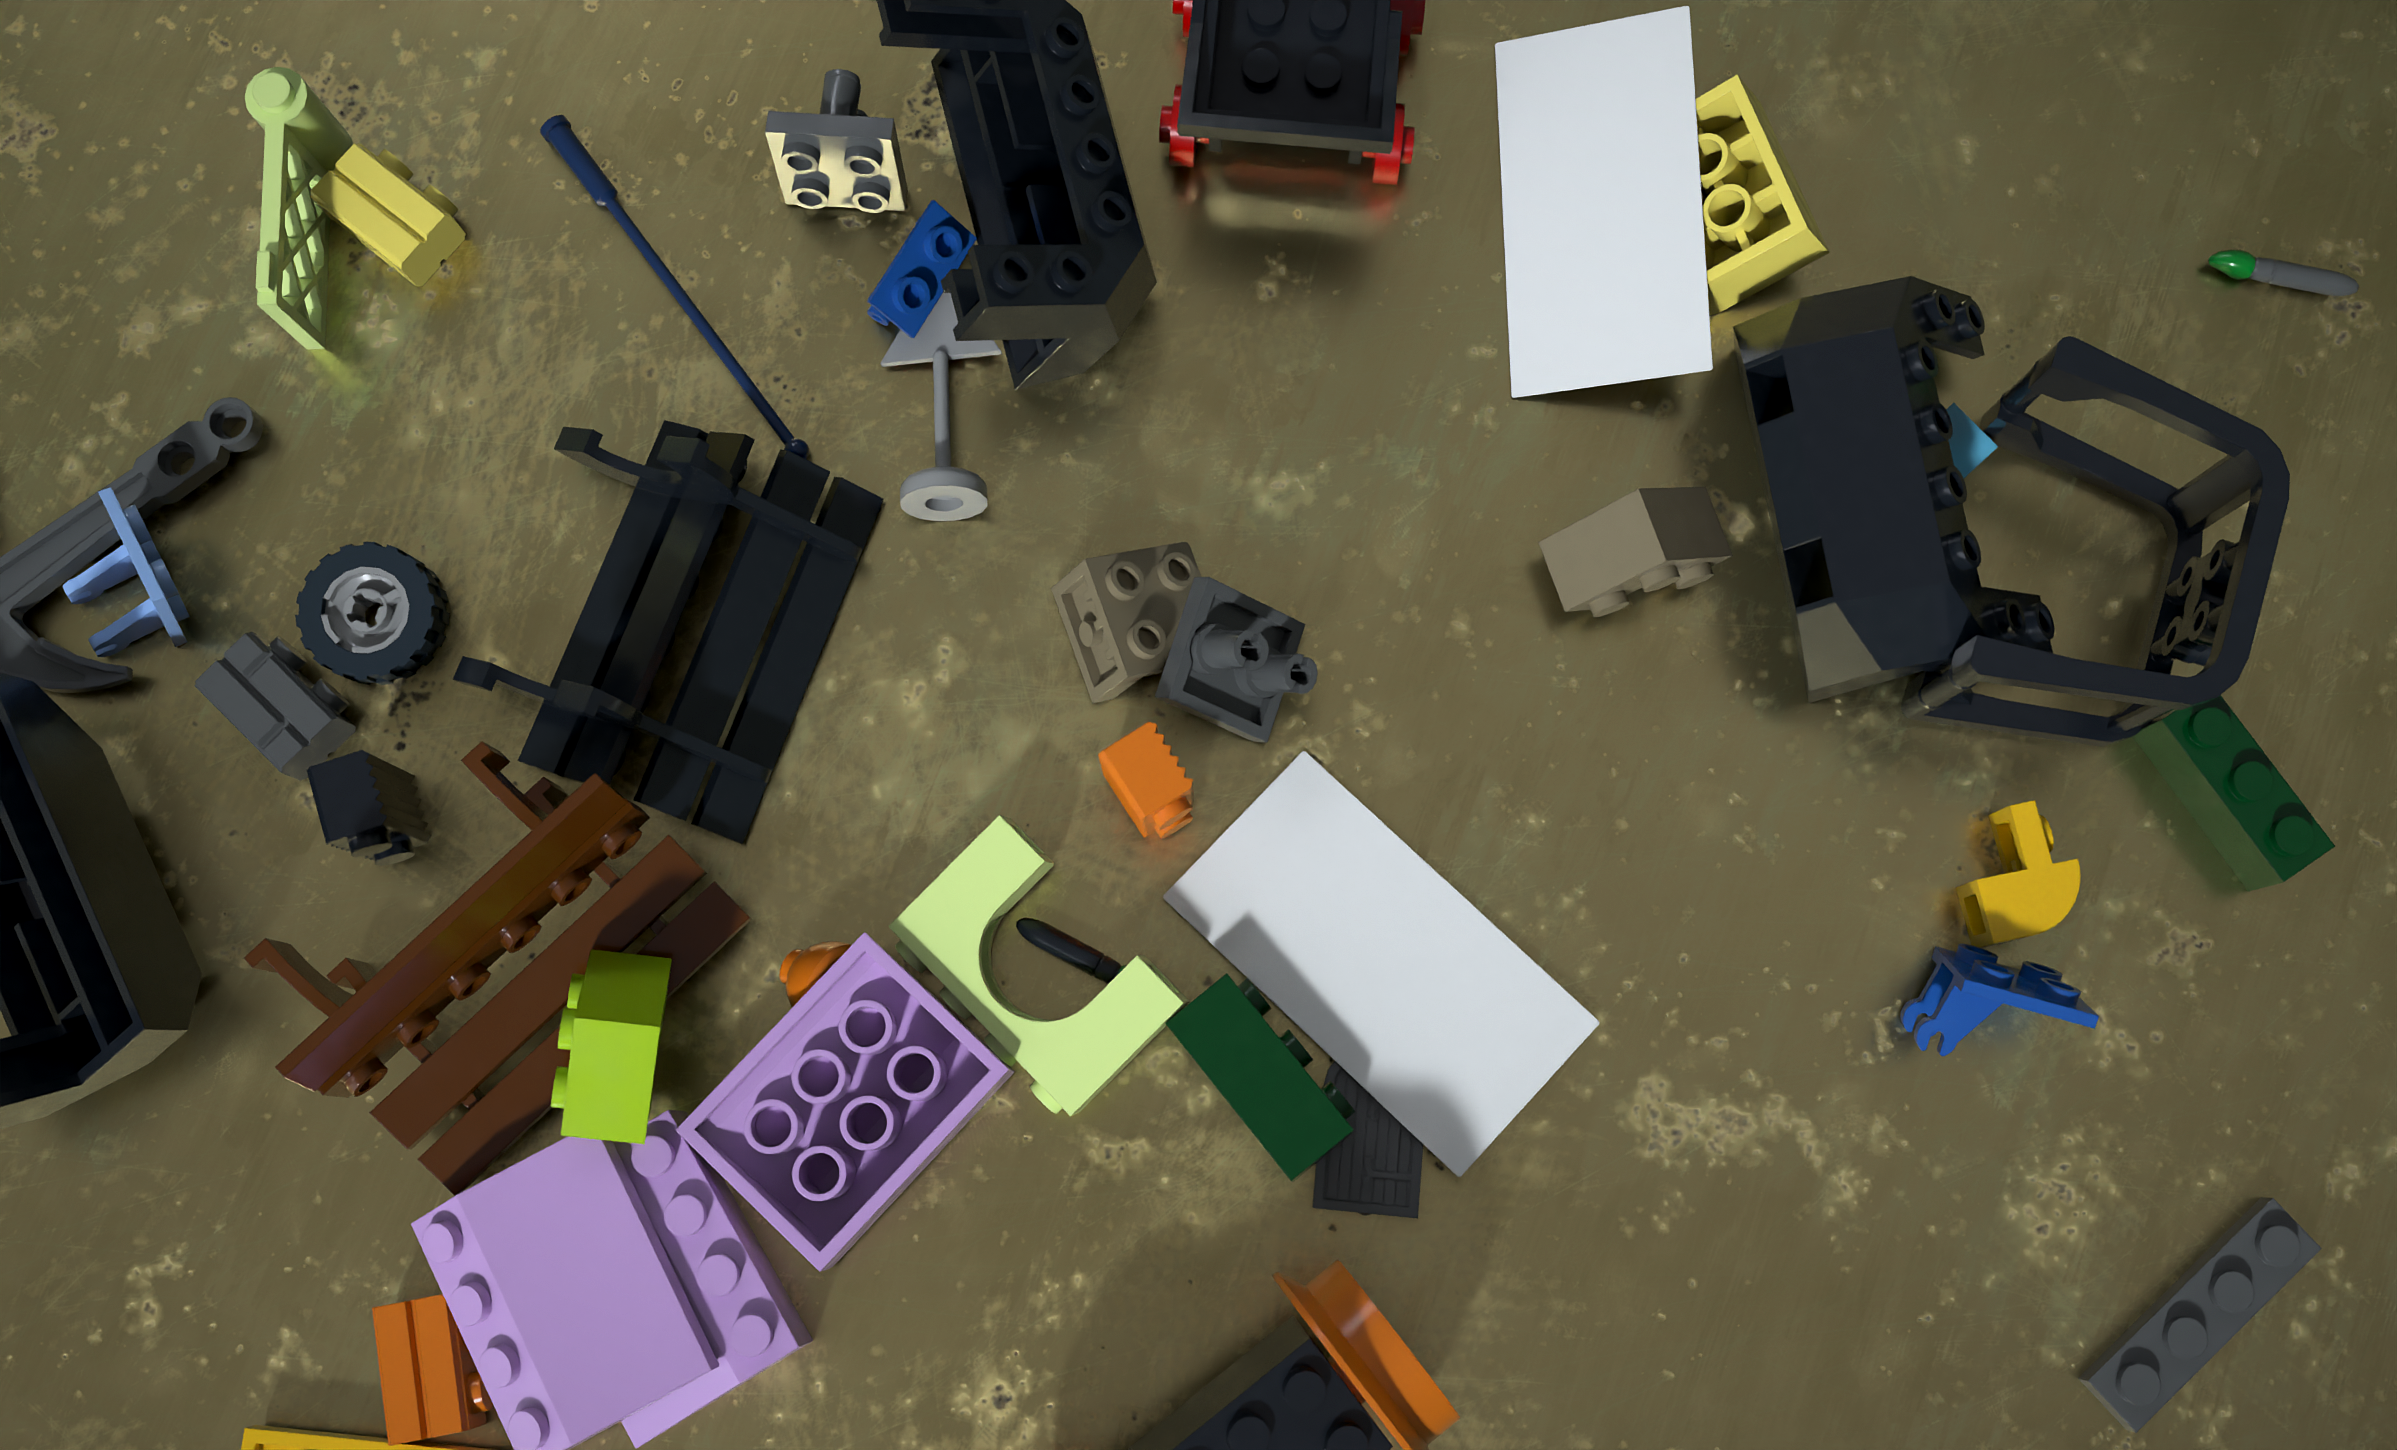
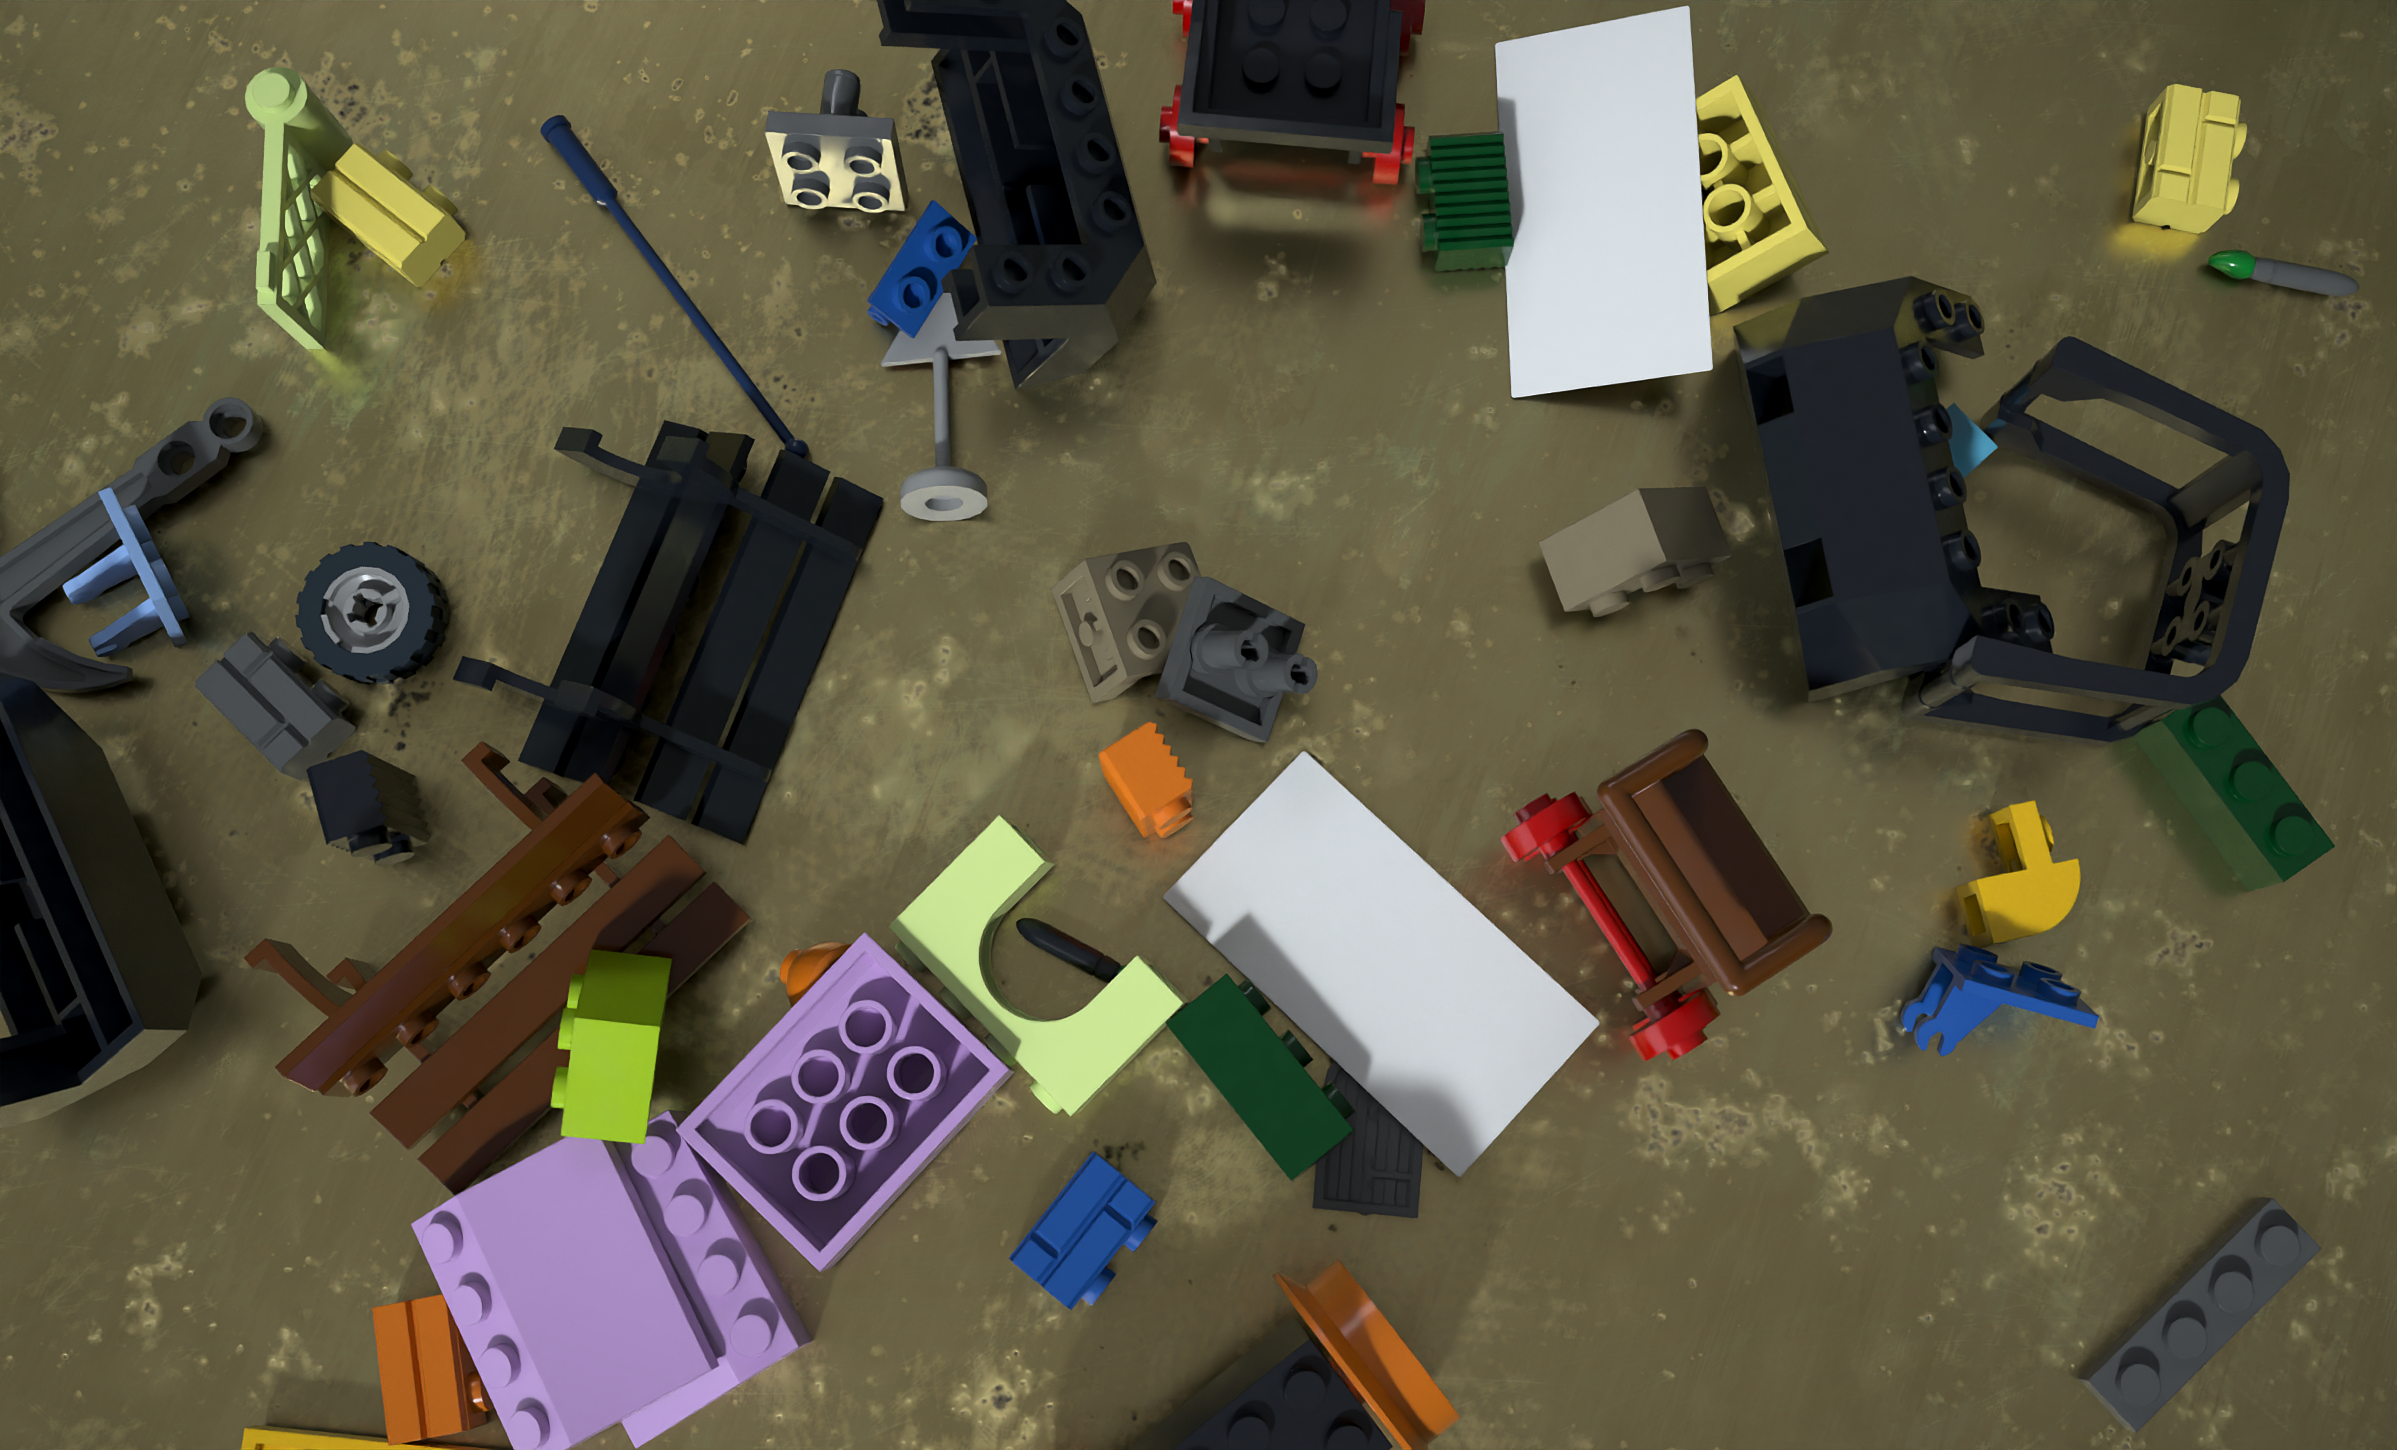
none -> blue brick [1009,1151,1158,1310]
none -> dark green brick [1415,131,1514,272]
none -> reddish brown piece [1500,729,1833,1062]
none -> light yellow brick [2132,84,2247,234]

